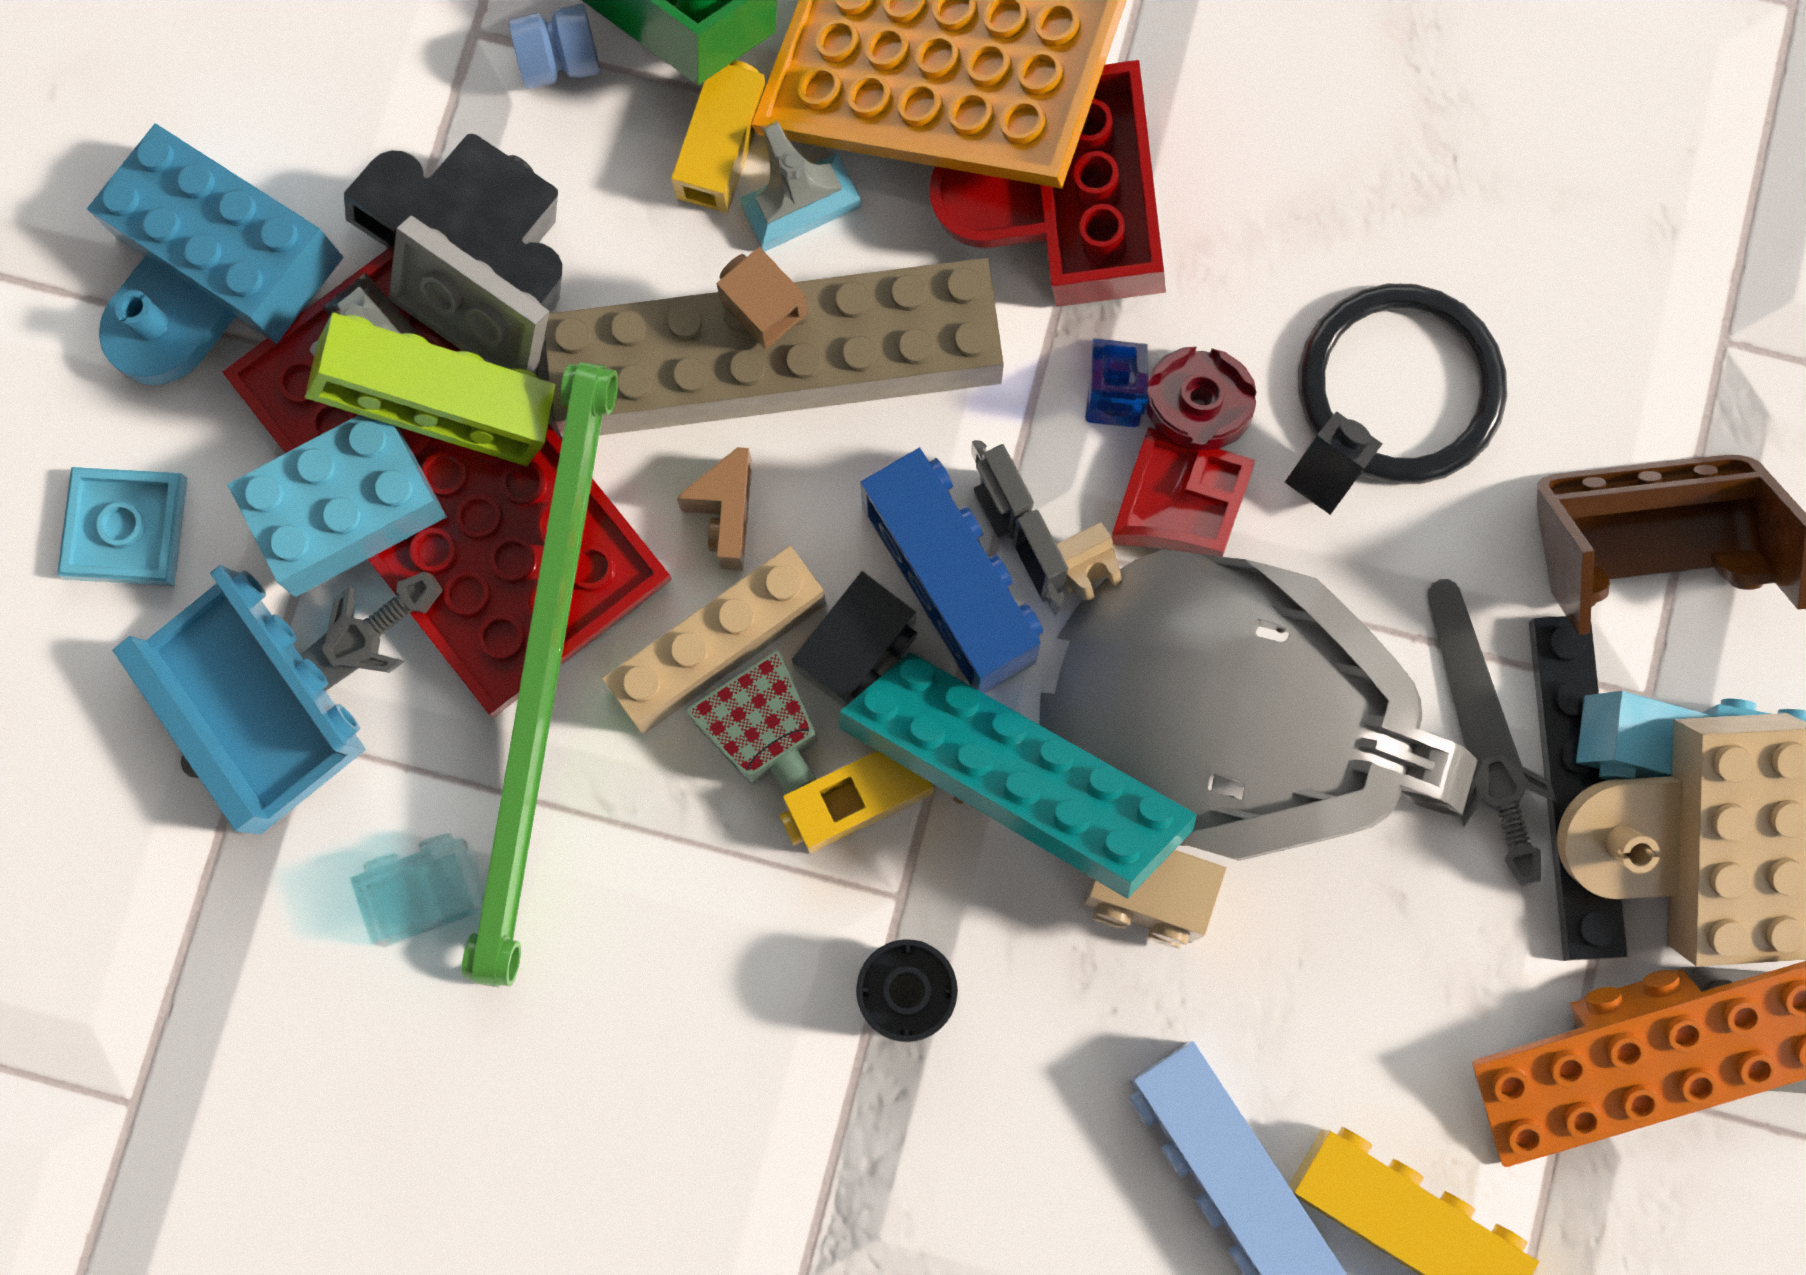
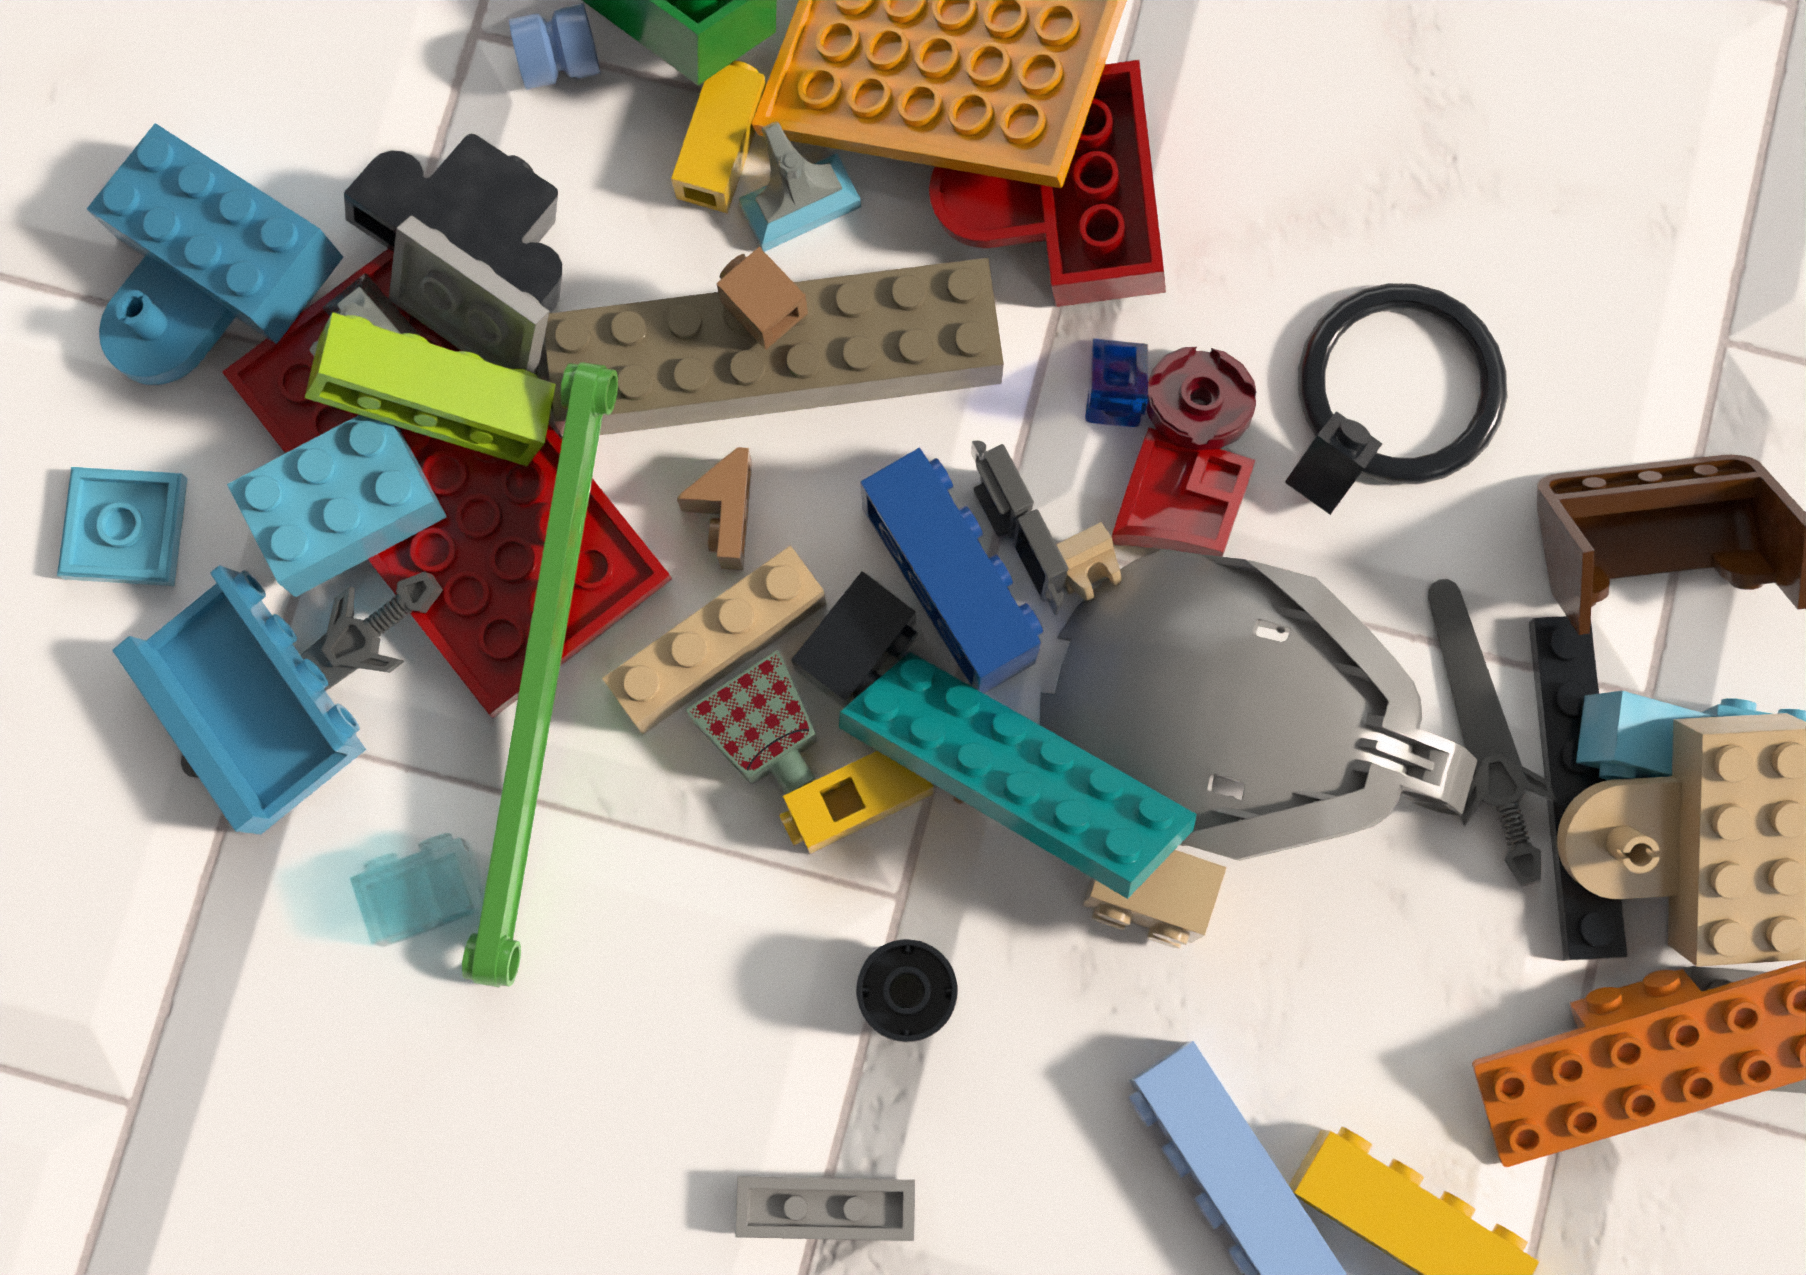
none -> light grey plate [735,1176,915,1241]

